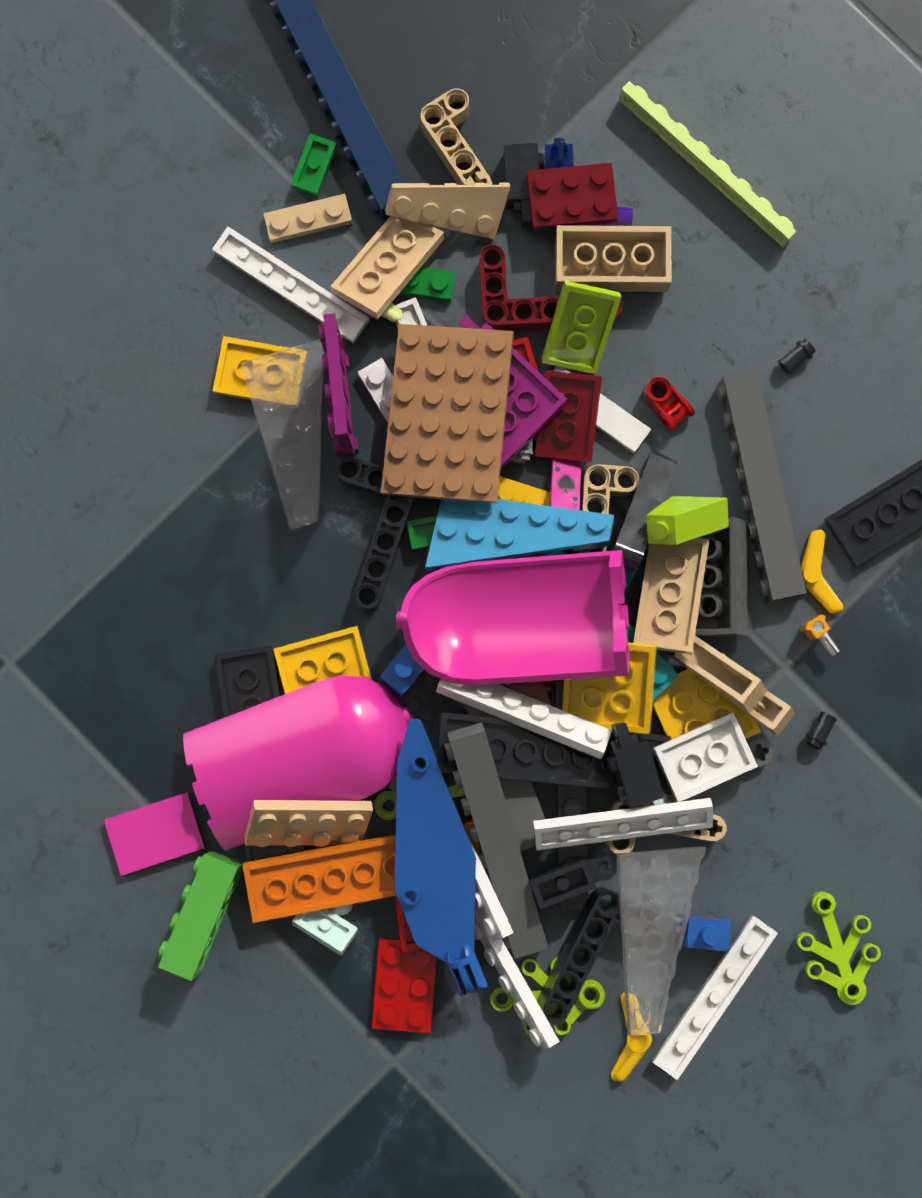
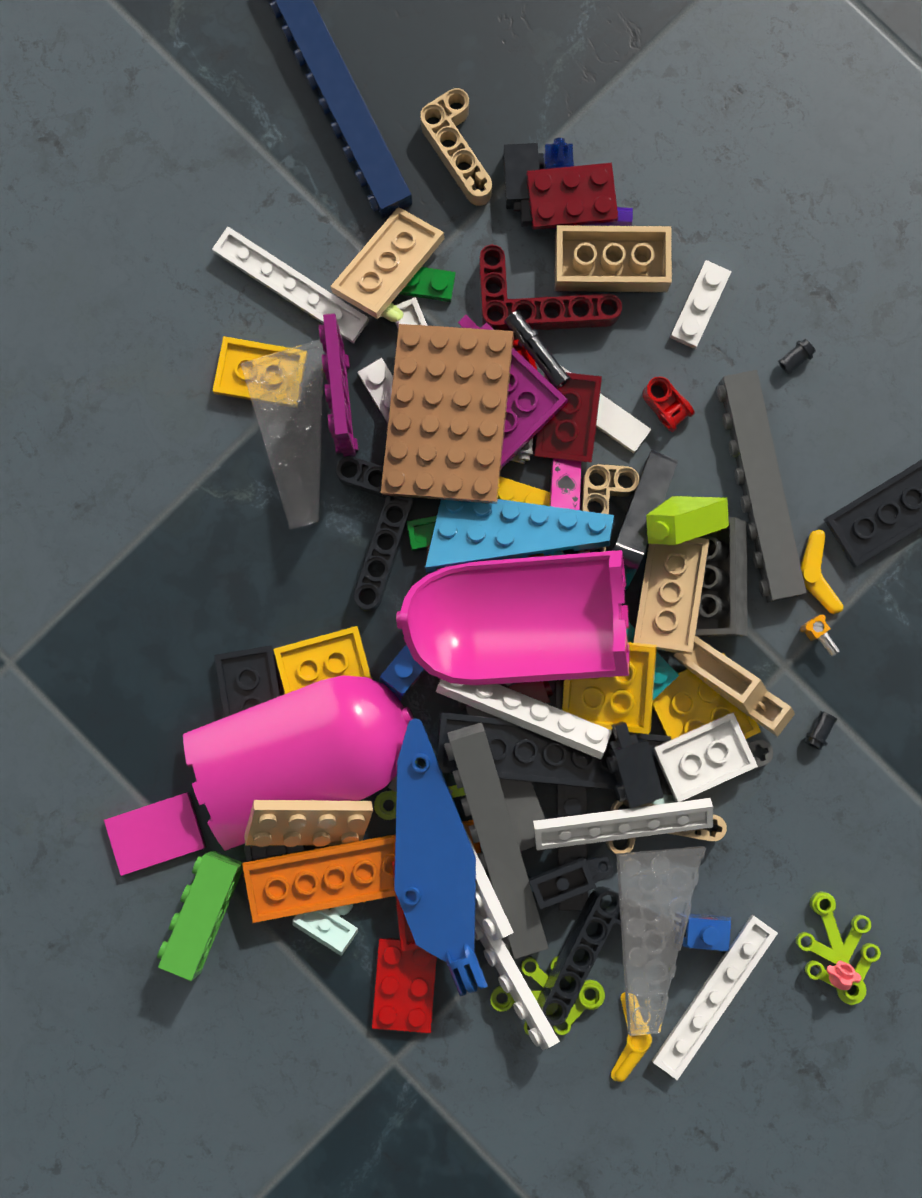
tan plate [263,194,353,243] -> none
green plate [290,133,337,198] -> none
tan wing [385,183,510,240] -> none
lime plate [541,280,621,374] -> none
yellowish green plate [619,81,796,248] -> none
none -> black pin [504,310,571,389]
none -> white plate [670,260,732,349]
none -> coral plate [826,961,861,990]

